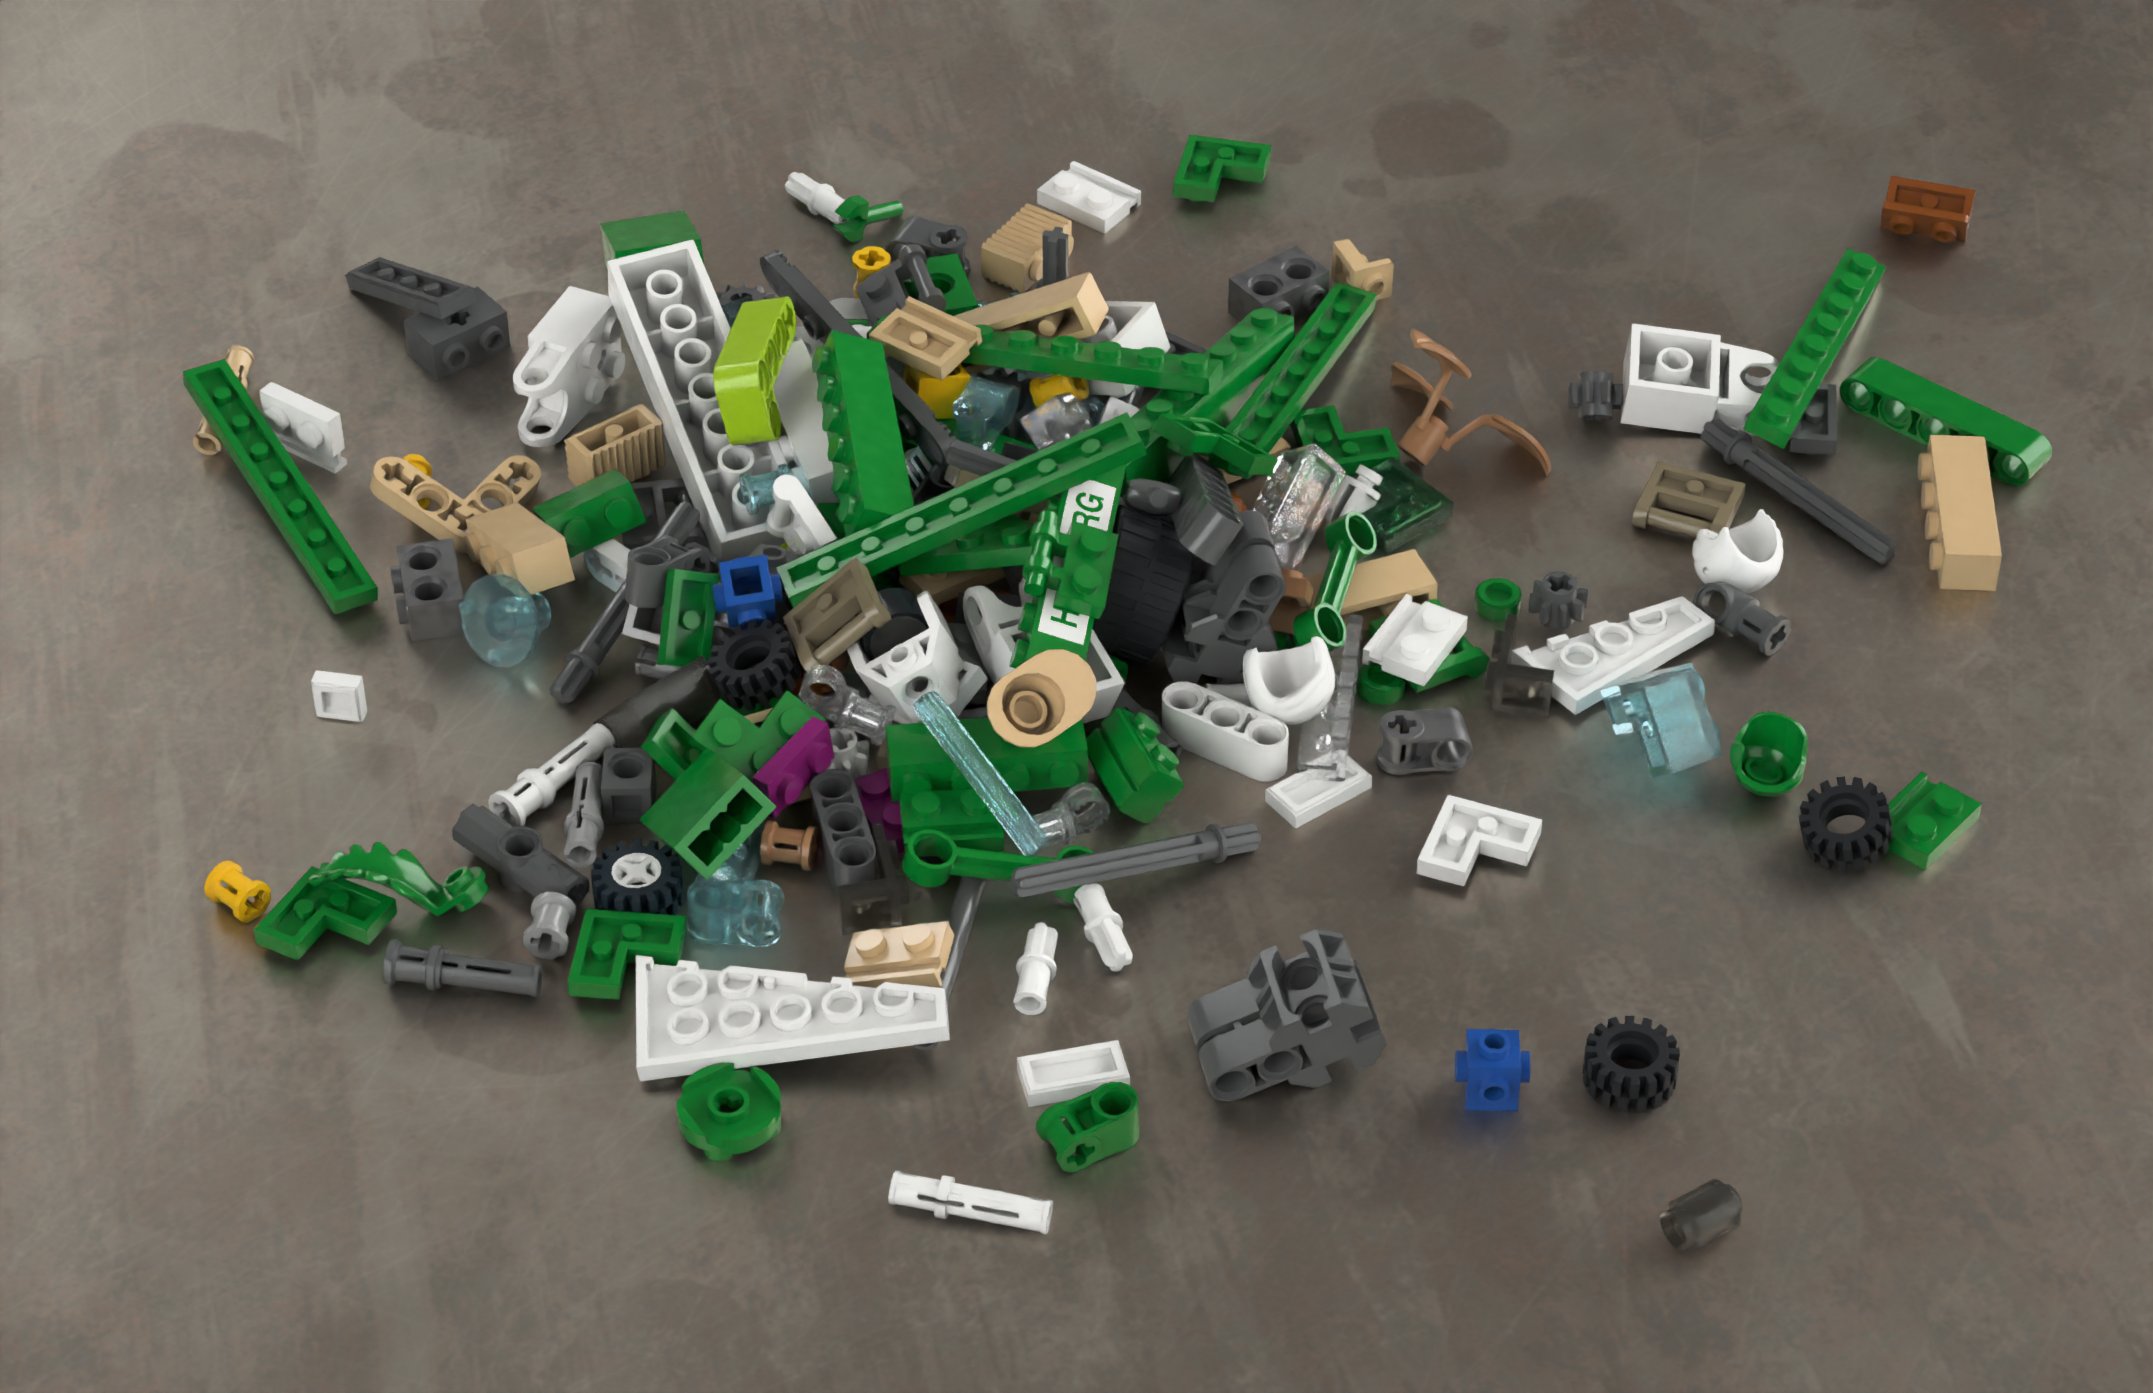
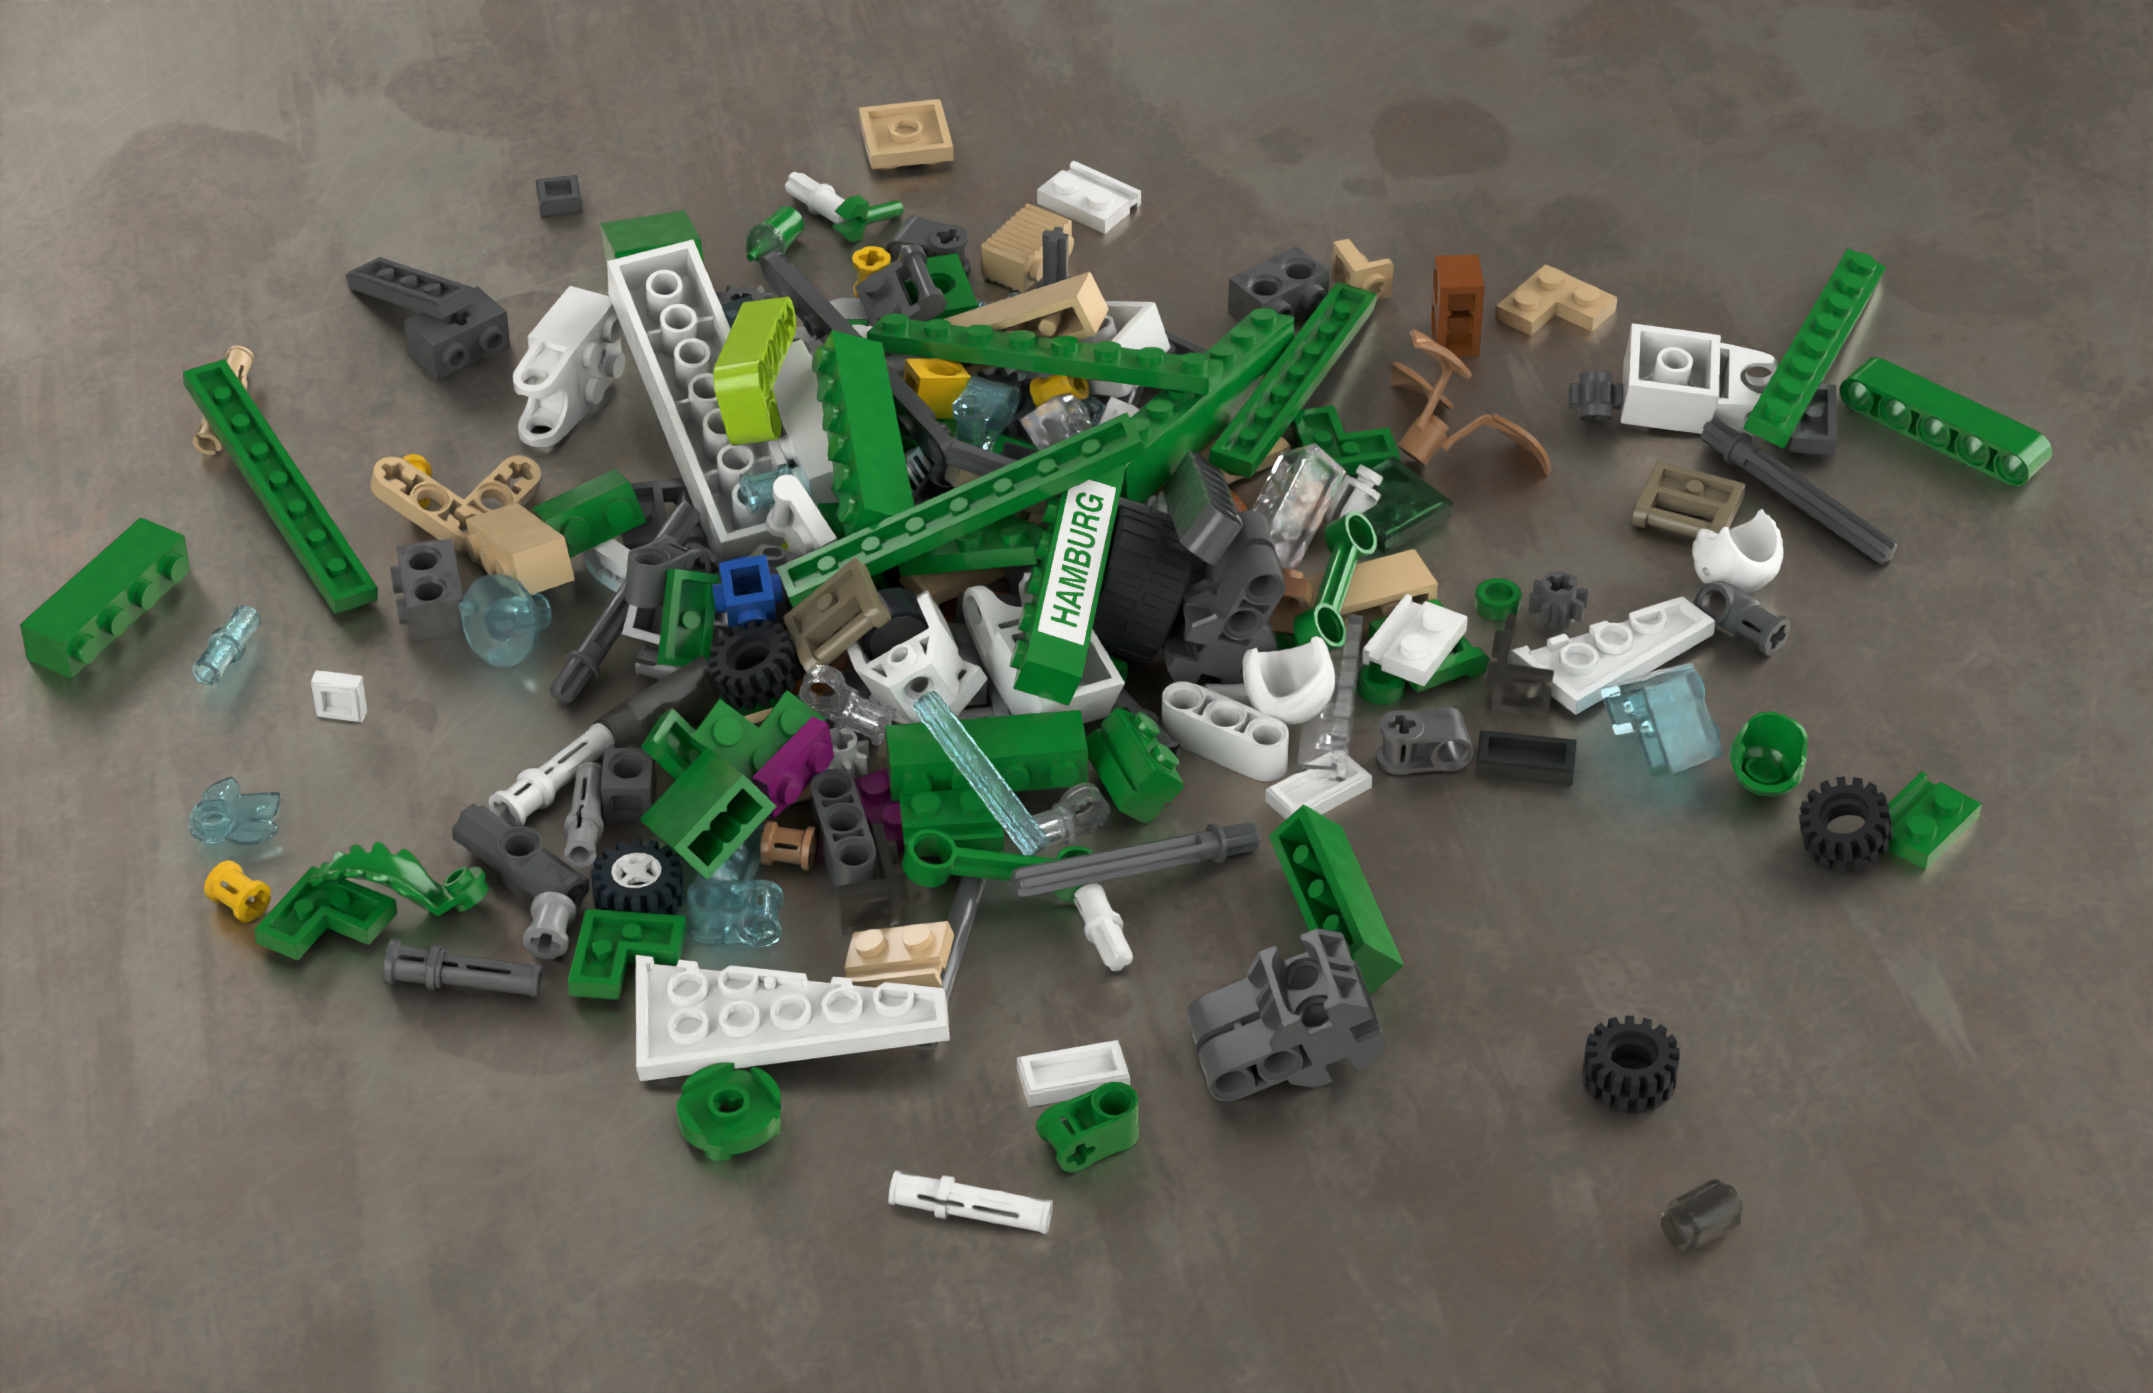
white plate [259,382,347,474] -> none
tan brick [564,404,666,487] -> none
tan plate [869,296,982,380] -> none
tan piece [987,649,1097,748] -> none
white axle [1013,922,1058,1015] -> none
green plate [1022,510,1119,619] -> none
dark grey piece [1122,478,1181,516] -> none
green plate [1153,414,1278,479] -> none
green plate [1173,135,1272,202] -> none
white plate [1416,795,1542,886] -> none
blue brick [1455,1029,1531,1111] -> none
dark orange bracket [1880,176,1976,243] -> none
tan brick [1918,435,2002,591] -> none
none -> green brick [20,517,191,679]
none -> clear light blue plate [188,777,281,845]
none -> clear light blue pin [192,605,261,686]
none -> dark grey tile [535,175,583,217]
none -> piece [745,206,805,263]
none -> tan plate [859,99,954,169]
none -> green brick [1269,804,1404,995]
none -> dark orange brick [1430,254,1485,357]
none -> pearl dark grey tile [1475,730,1577,785]
none -> tan plate [1495,264,1617,336]

